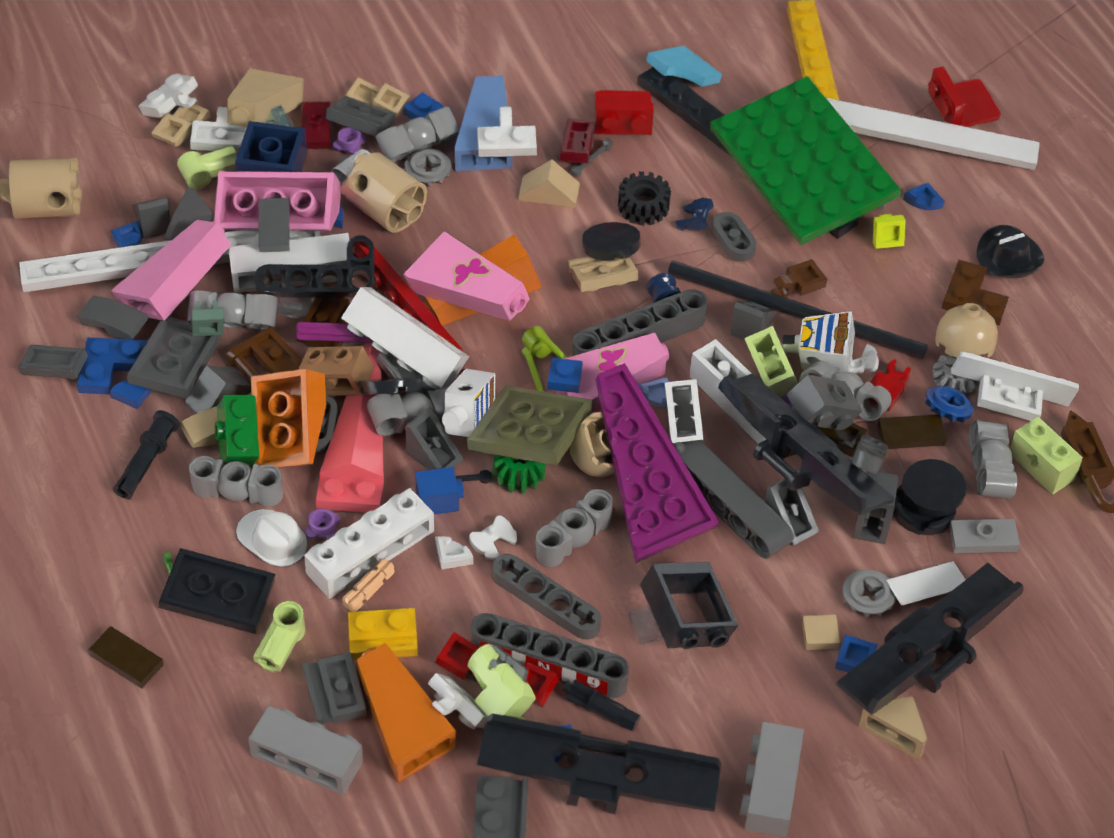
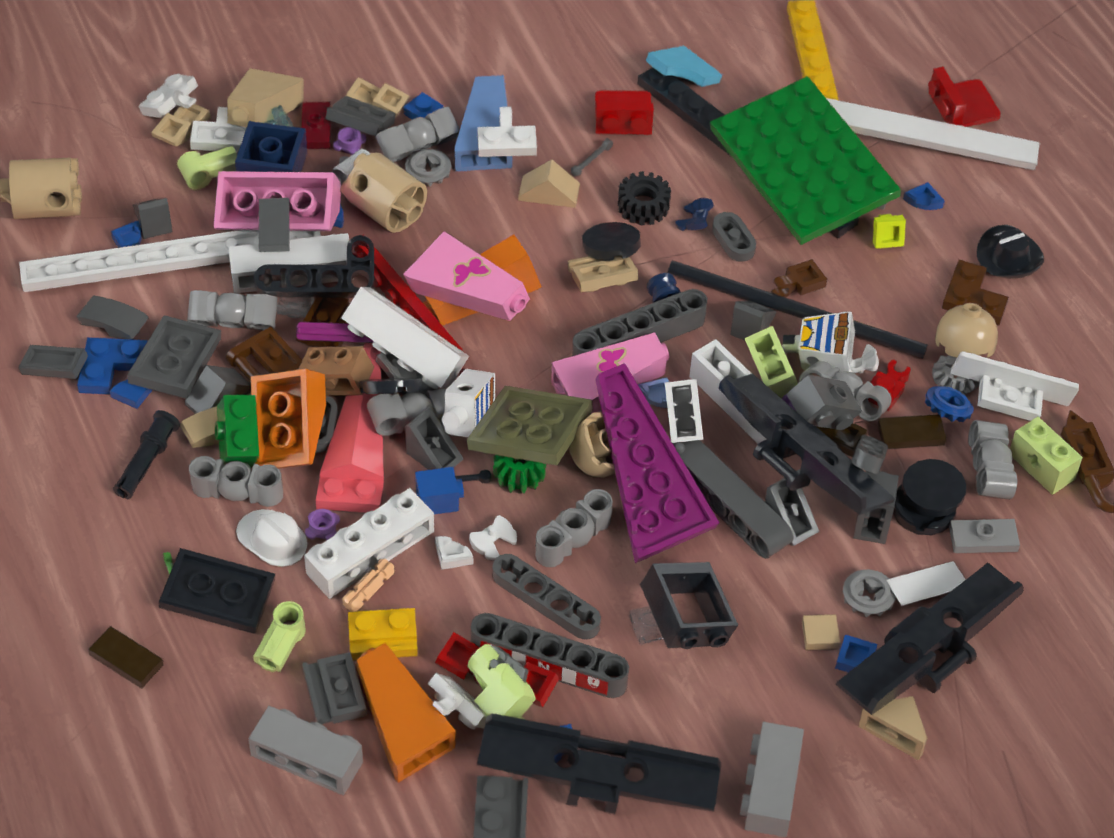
bright pink slope [111,220,231,321] -> none
dark grey slope [165,186,214,240] -> none
sand green tile [192,300,224,336] -> none
lime plant [521,326,568,392] -> none
blue plate [547,358,583,393] -> none
dark red plate [560,119,595,164] -> none
black piece [562,680,641,732] -> none

